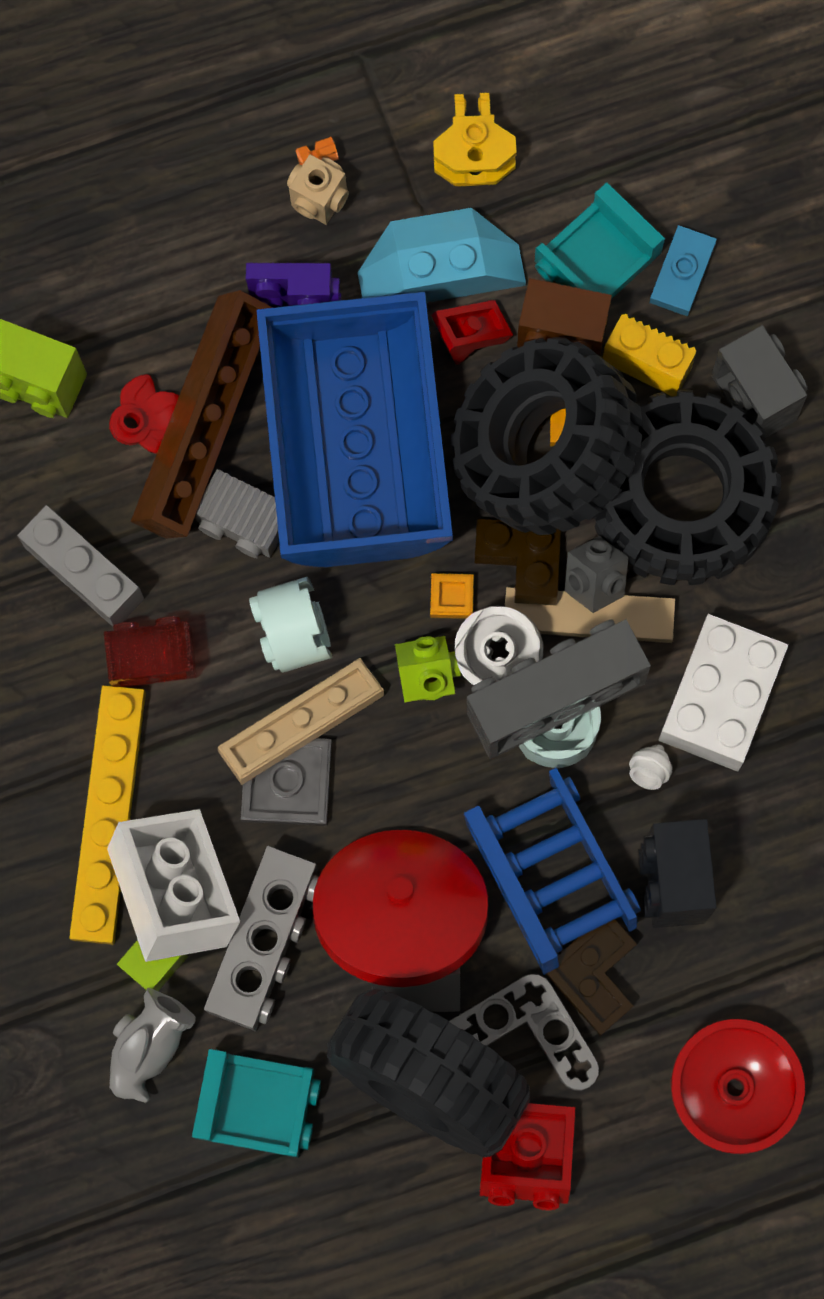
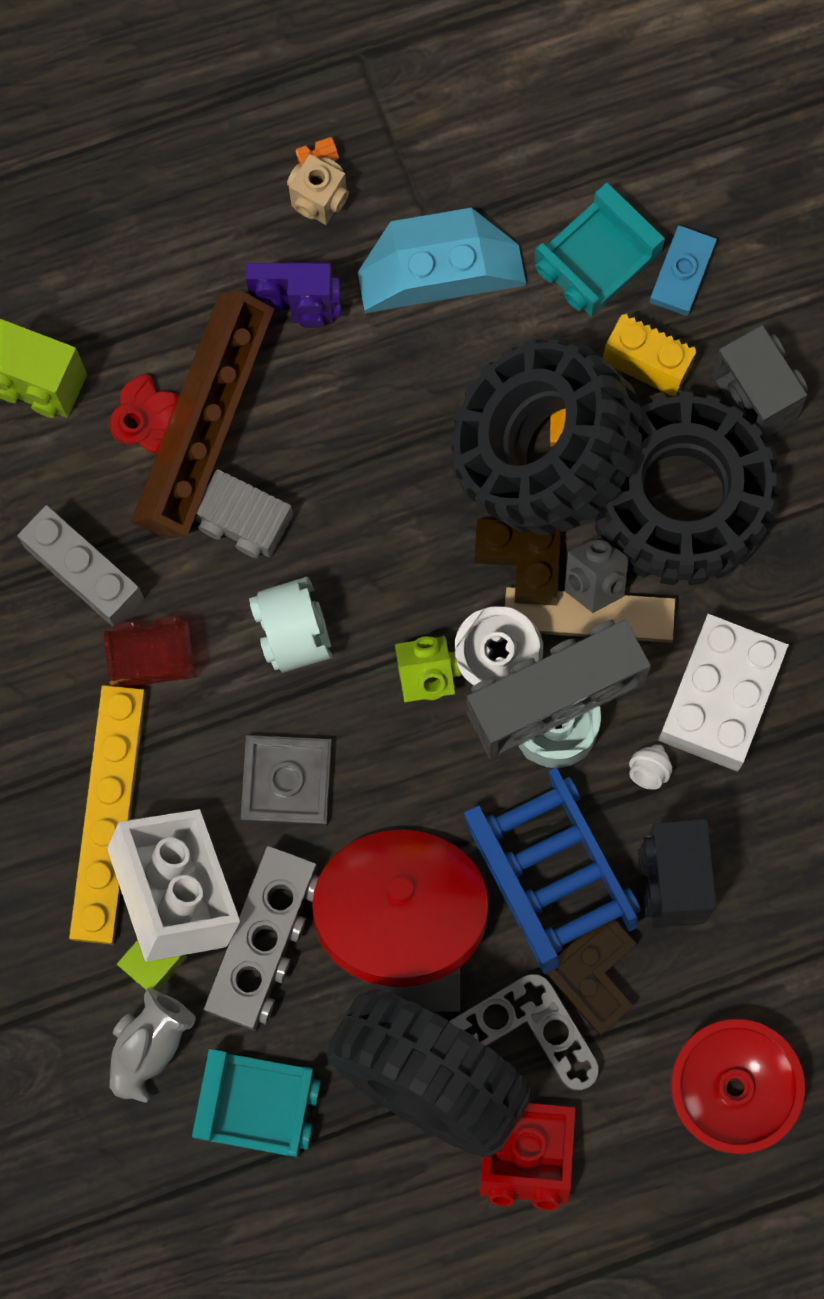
tan tile [218,658,384,785] -> none
blue container [256,292,453,567] -> none
light orange tile [430,573,474,619] -> none
red slope [431,300,513,365] -> none
yellow hinge [433,93,517,186] -> none
reddish brown brick [517,278,612,356] -> none

